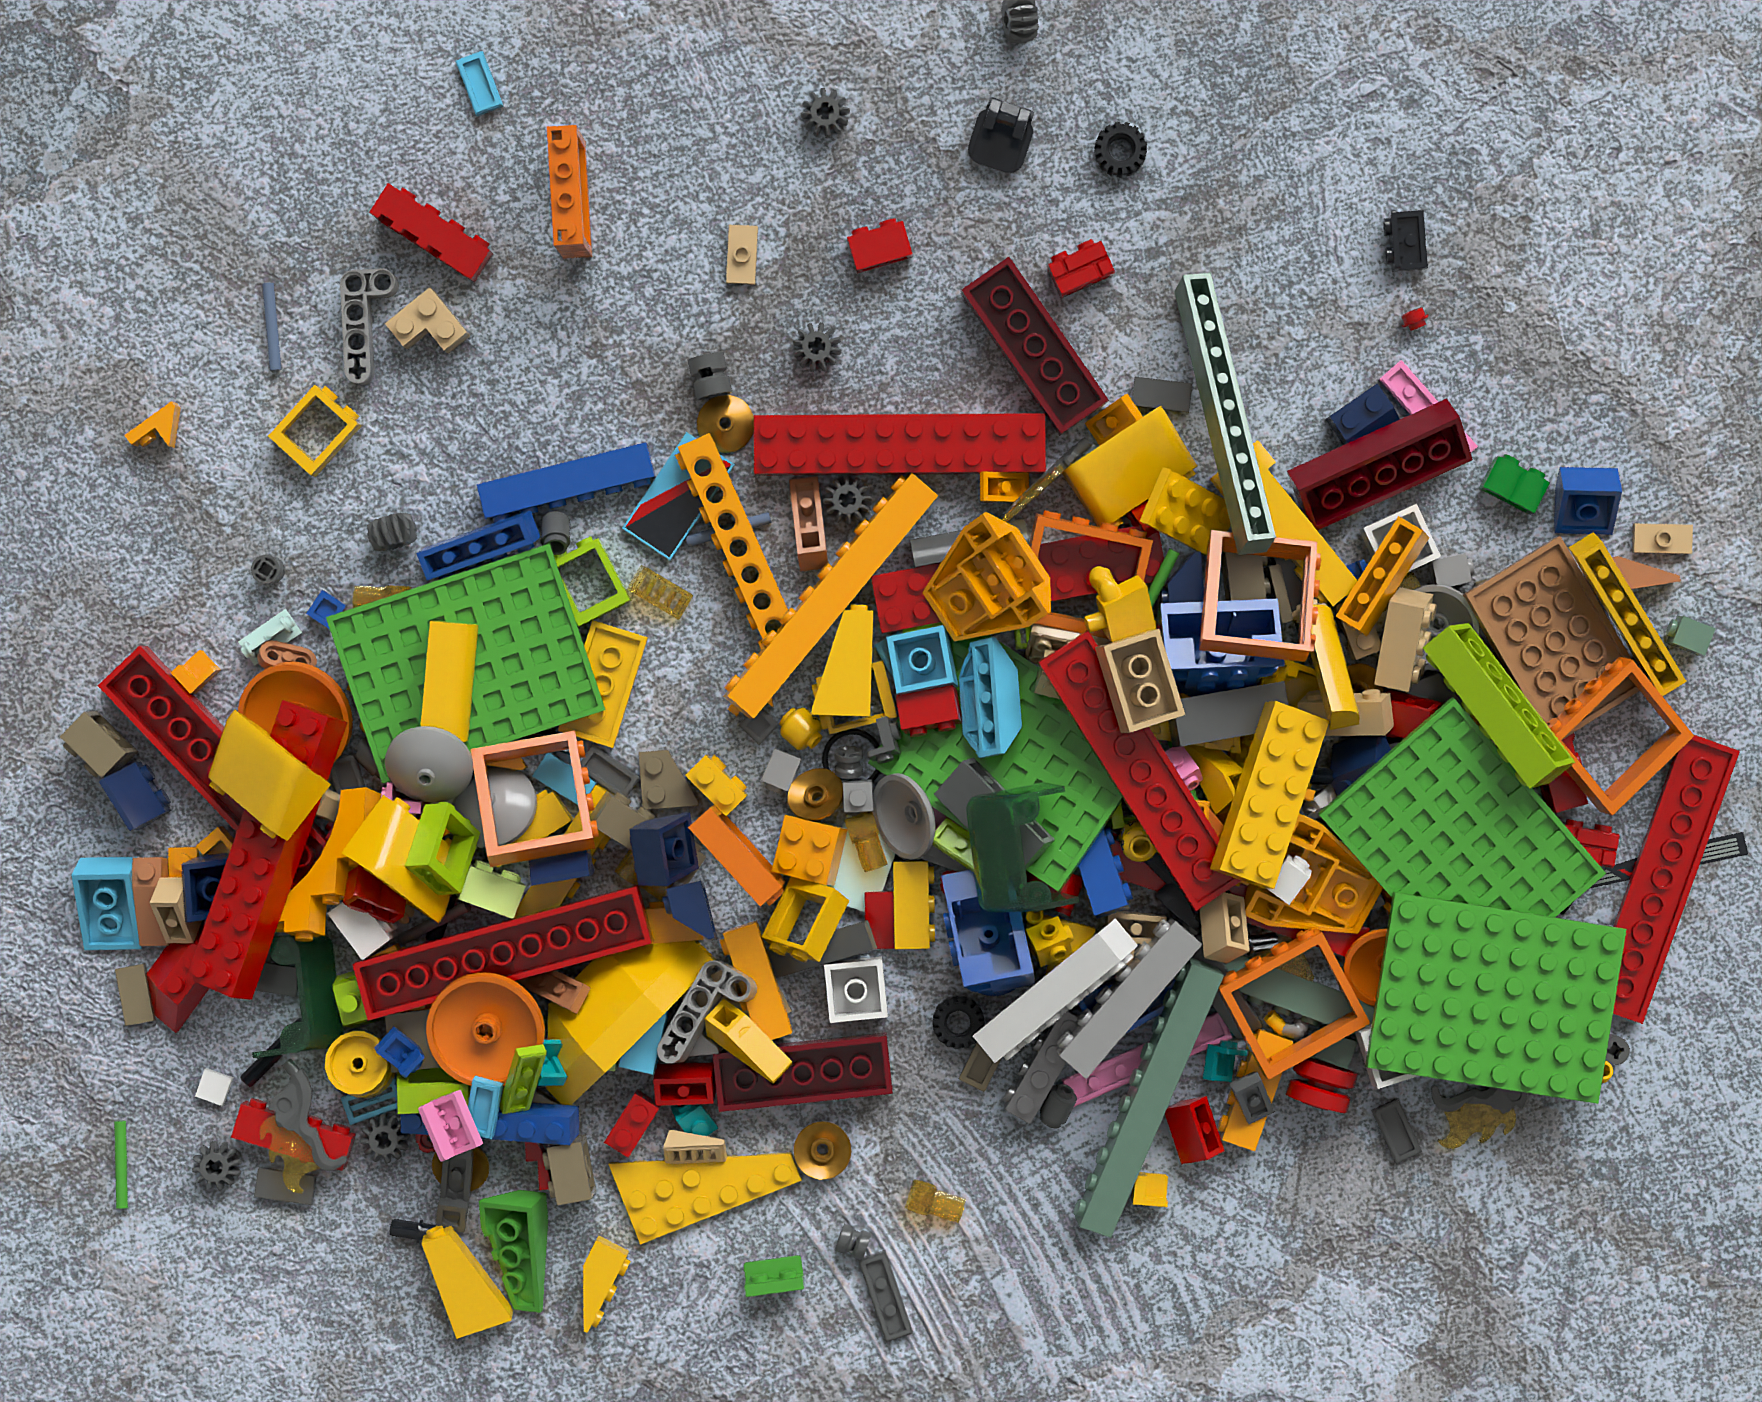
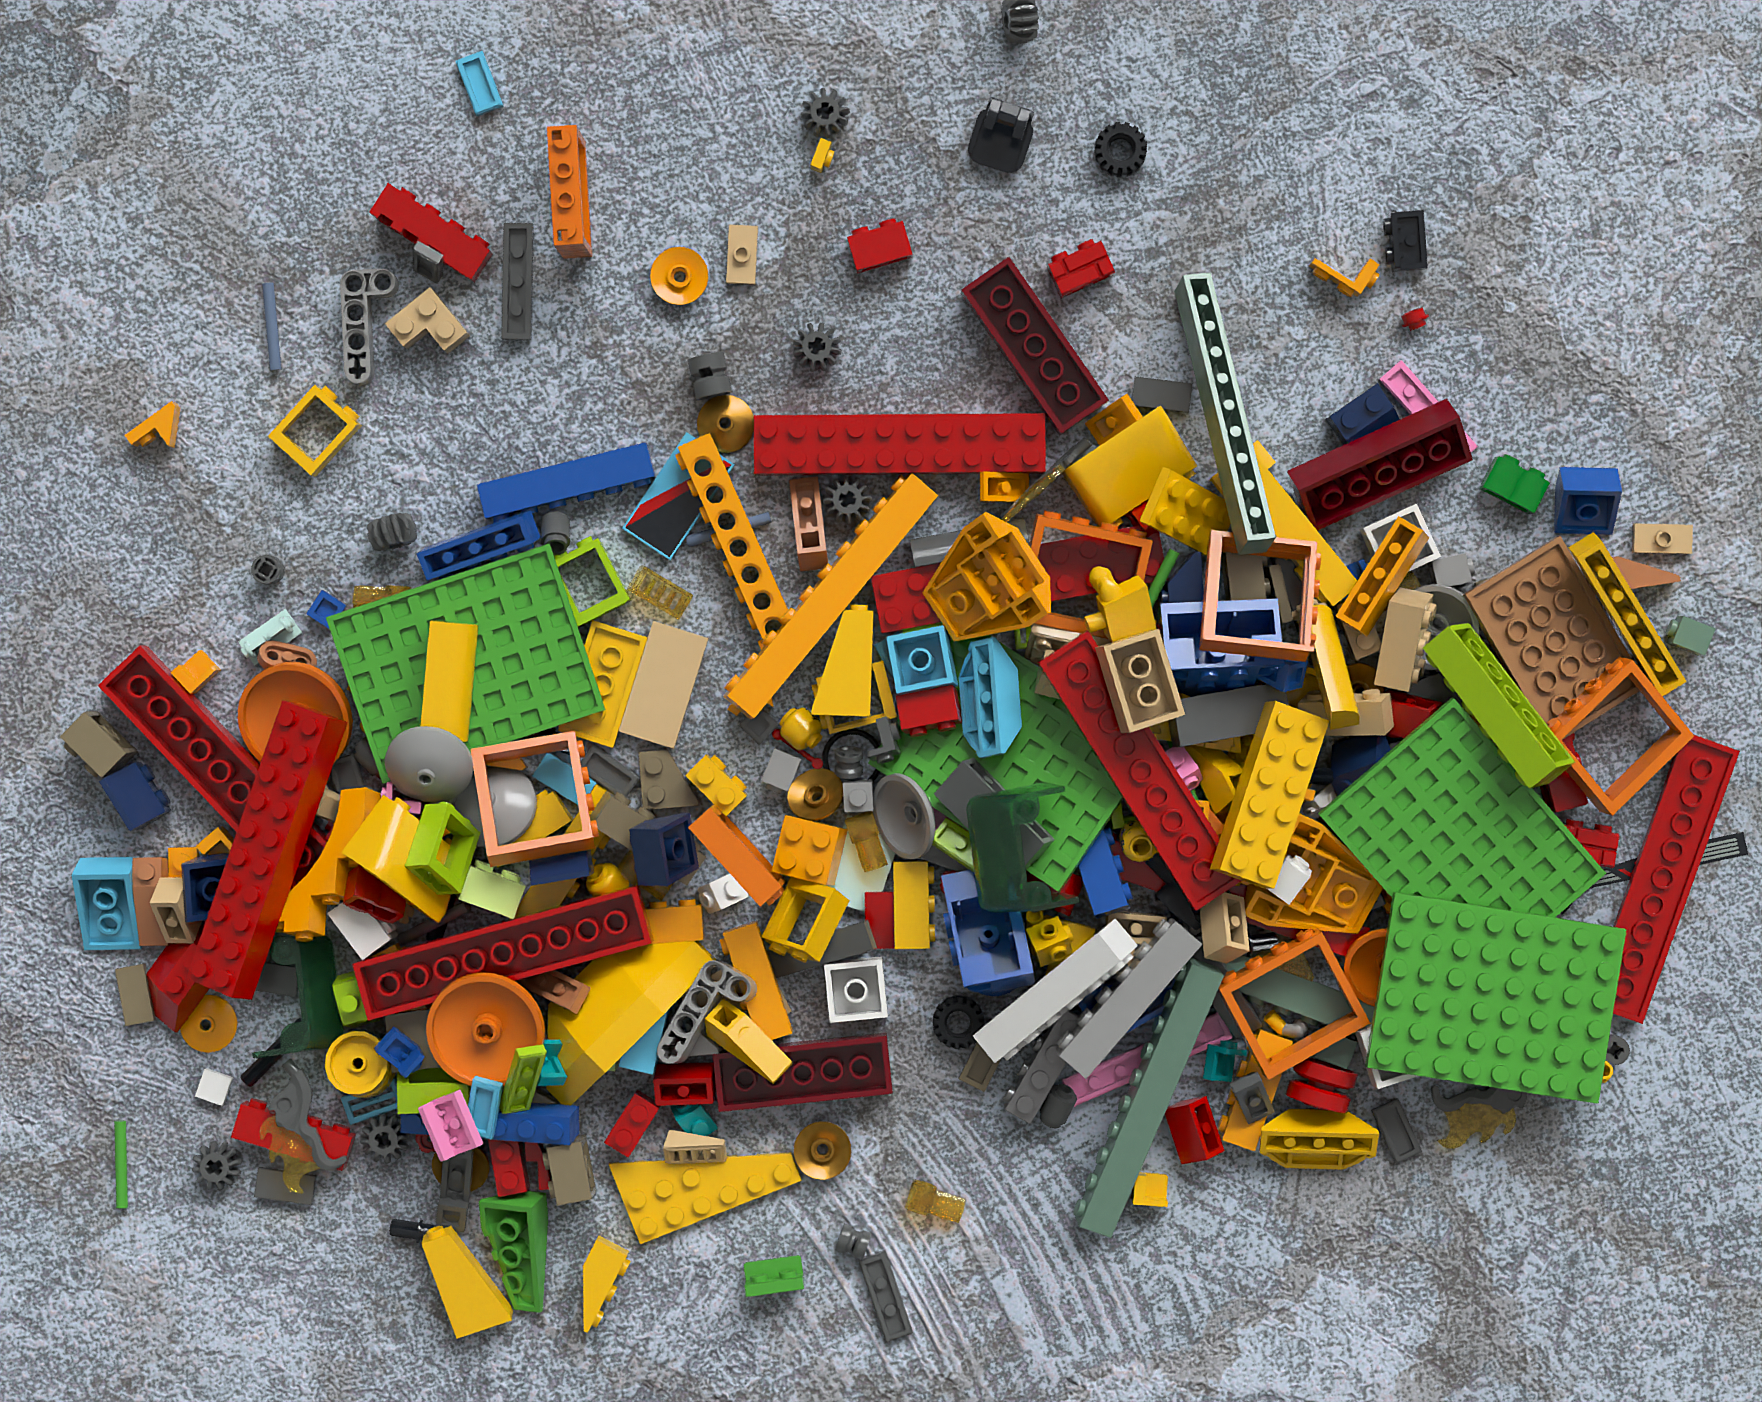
yellow windscreen [208,709,331,841] -> none
dark blue slope [663,880,718,941] -> none
none -> light orange dish [180,995,238,1053]
none -> dark grey tile [413,241,444,283]
none -> red brick [488,1139,530,1197]
none -> dark grey plate [501,223,534,340]
none -> yellow head [586,863,629,897]
none -> tan tile [619,621,709,749]
none -> light orange dish [650,247,709,305]
none -> white bracket [698,873,749,914]
none -> red hinge [772,729,823,769]
none -> yellow plate [810,138,835,173]
none -> blue panel [1258,660,1308,692]
none -> yellow wedge [1259,1109,1379,1170]
none -> light orange bracket [1309,258,1380,297]

